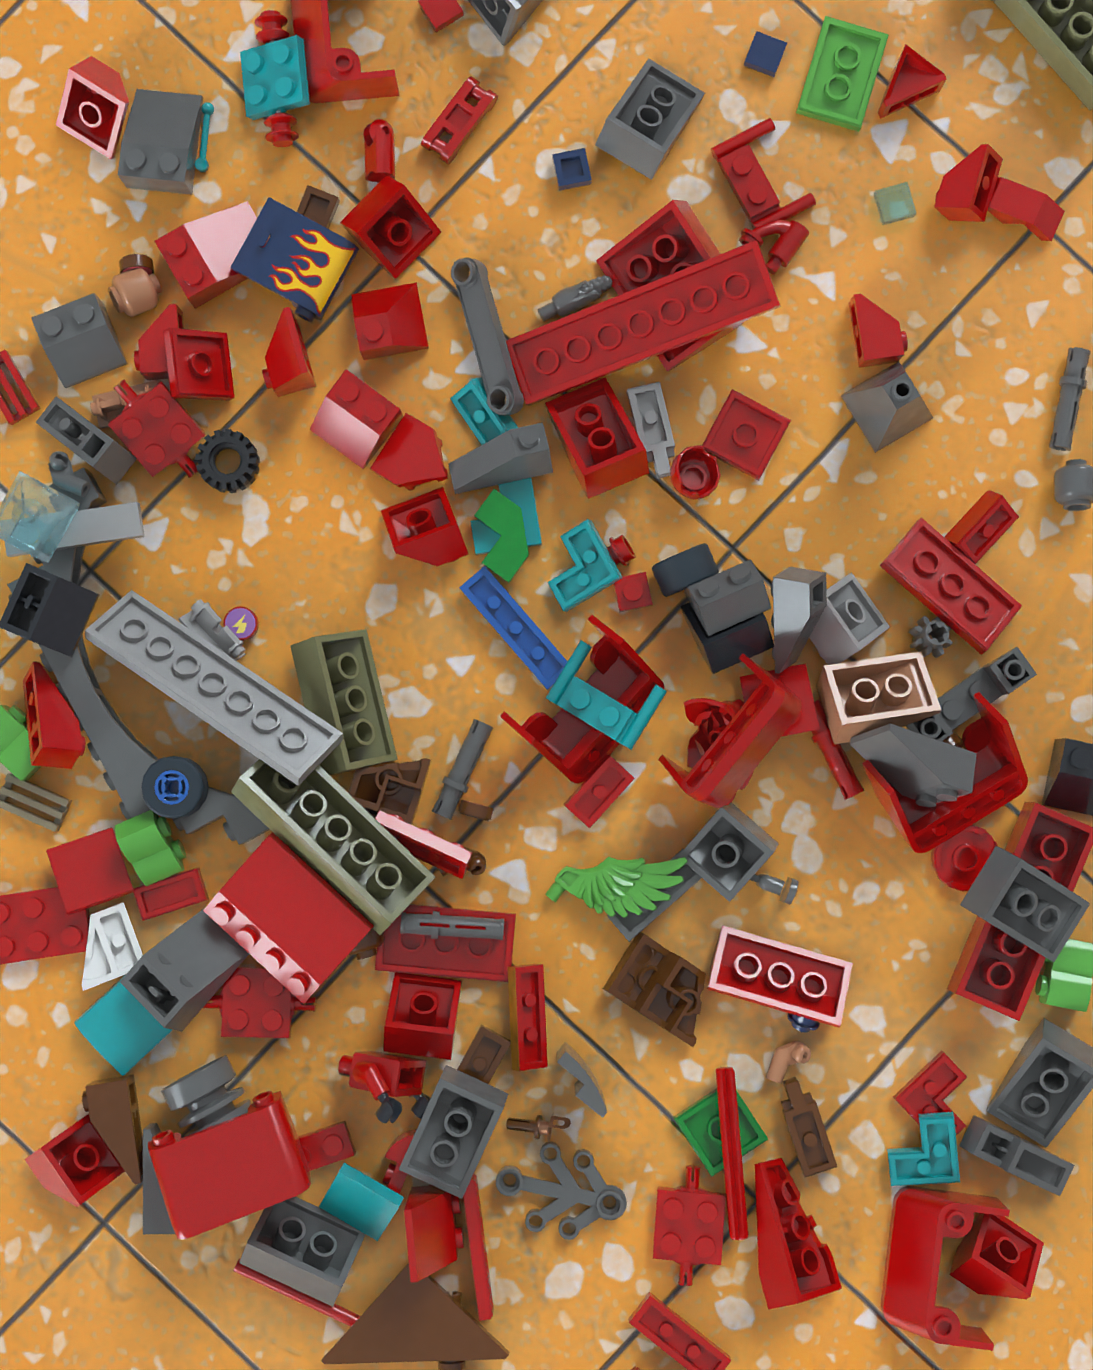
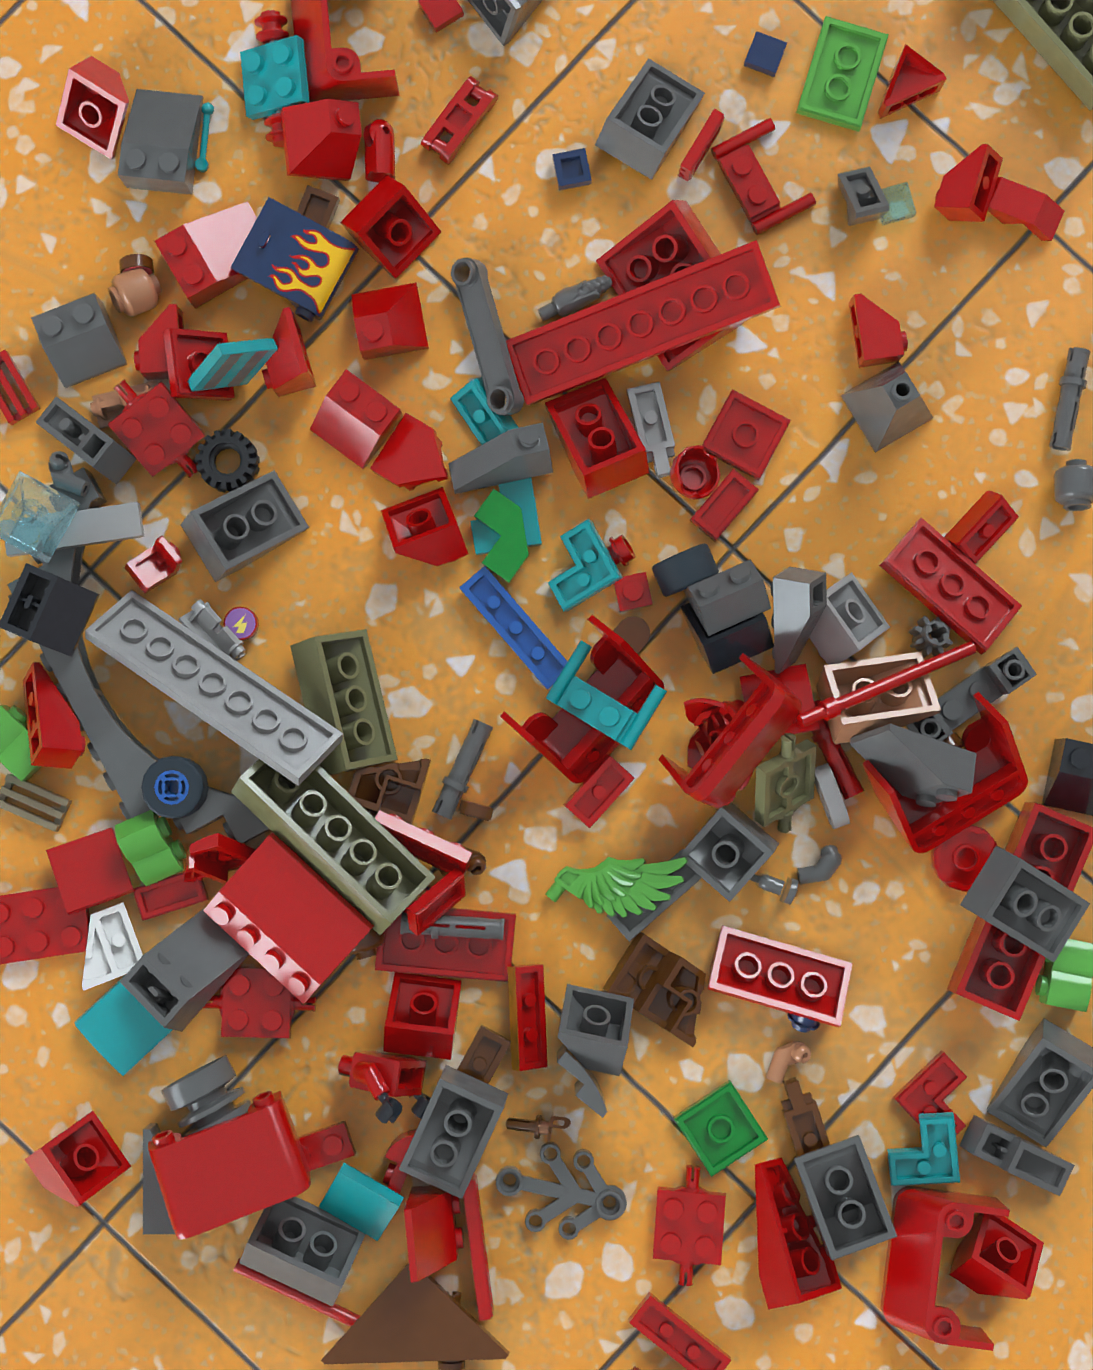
reddish brown slope [82,1074,143,1184] -> none
red axle [716,1067,749,1240] -> none
red plant [739,220,809,275] -> none
none -> bracket [124,536,182,594]
none -> dark grey slope [181,470,309,582]
none -> red slope [184,833,256,883]
none -> teal tile [187,338,278,391]
none -> red slope [281,99,362,181]
none -> red tile [407,867,466,936]
none -> dark grey slope [558,984,634,1076]
none -> reddish brown tile [613,616,650,654]
none -> red tile [678,108,725,181]
none -> red tile [690,468,759,542]
none -> olive plate [754,733,817,833]
none -> dark grey slope [794,1135,897,1260]
none -> red bar [796,641,977,728]
none -> dark grey arm [797,845,842,885]
none -> light grey beam [814,763,850,829]
none -> dark grey slope [838,167,889,226]

